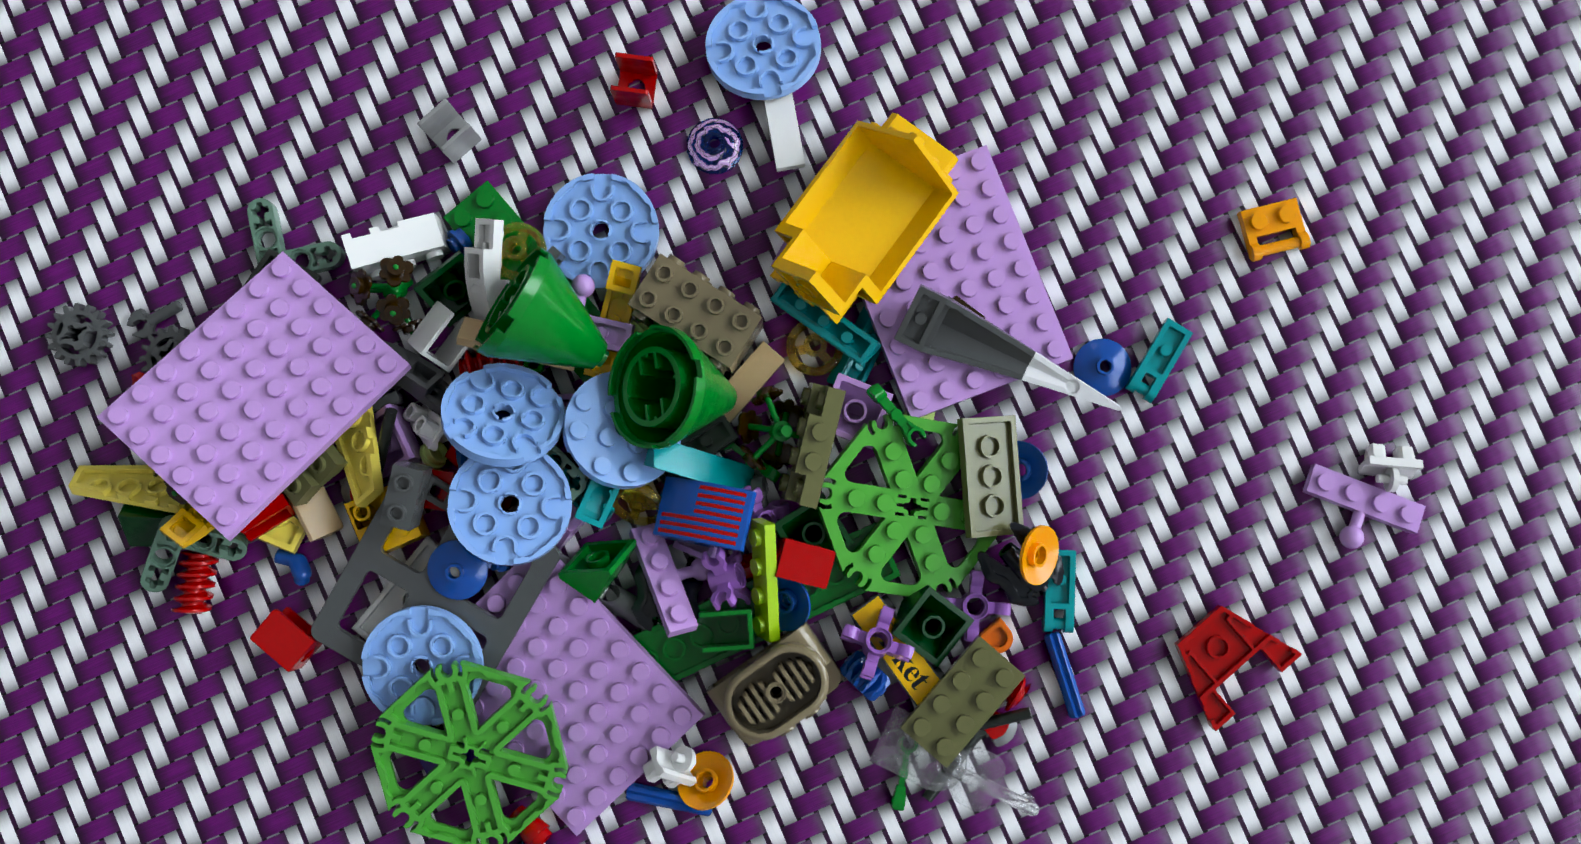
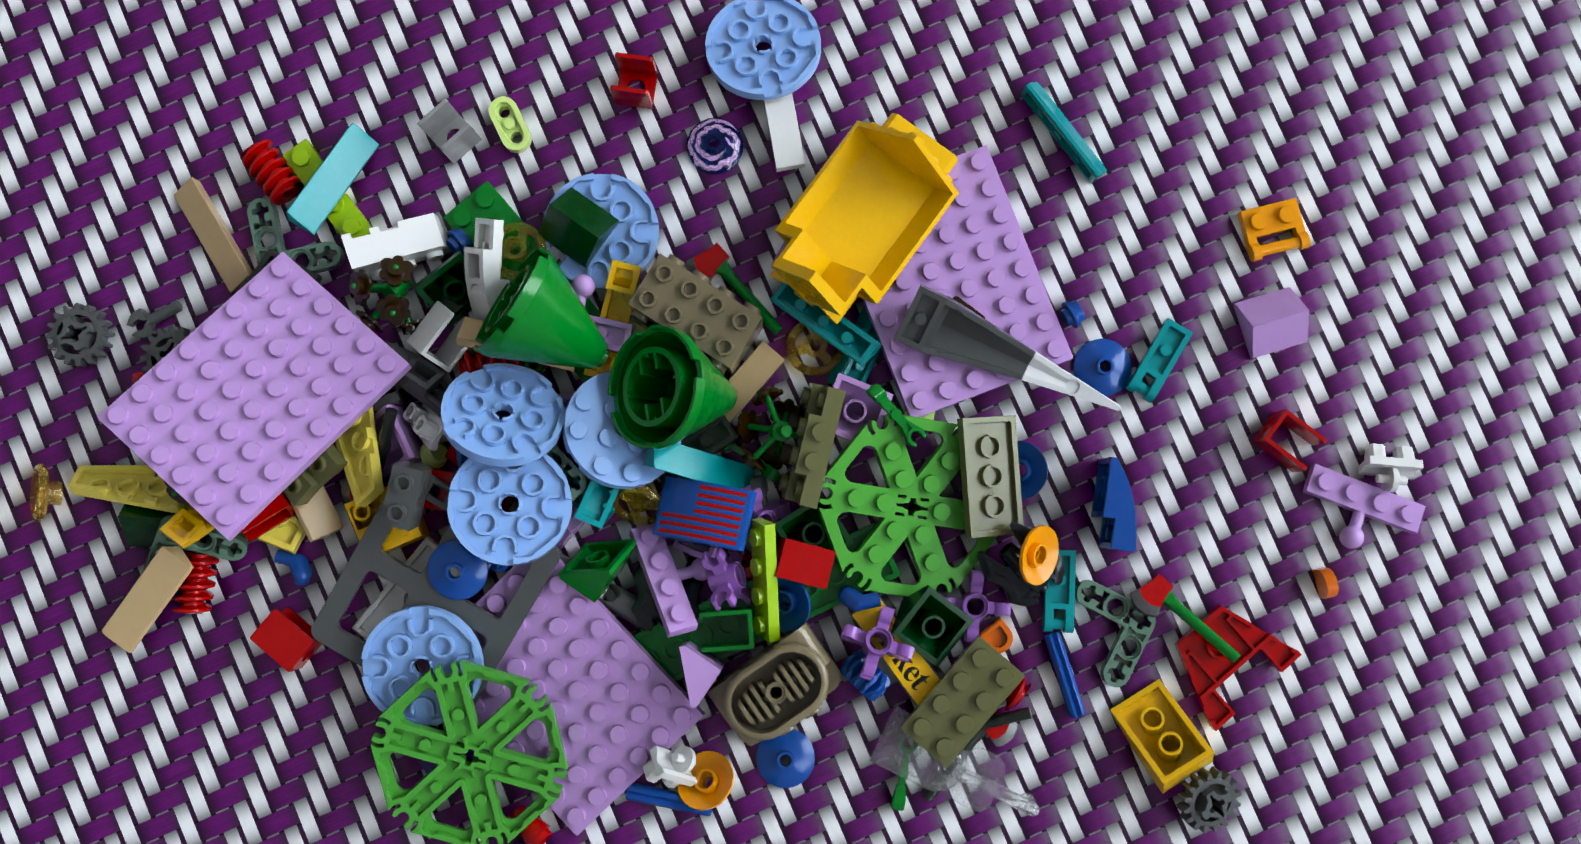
none -> clear yellow piece [30,463,63,522]
none -> tan slope [102,546,194,653]
none -> tan slope [174,177,253,293]
none -> red piece [240,139,300,206]
none -> lime plate [282,139,373,238]
none -> slope [286,123,379,235]
none -> yellowish green plate [489,96,532,153]
none -> dark green slope [538,187,619,268]
none -> lavender slope [679,640,724,708]
none -> piece [686,243,783,336]
none -> blue dish [756,729,815,788]
none -> blue arm [838,586,881,612]
none -> teal slope [1021,82,1107,184]
none -> blue plate [1060,300,1086,328]
none -> sand green beam [1075,580,1156,687]
none -> blue slope [1091,457,1137,552]
none -> yellow slope [1110,679,1214,794]
none -> piece [1130,574,1241,663]
none -> dark grey gear [1176,766,1242,833]
none -> lavender slope [1233,287,1309,359]
none -> red piece [1251,409,1328,472]
none -> orange tile [1313,567,1339,599]

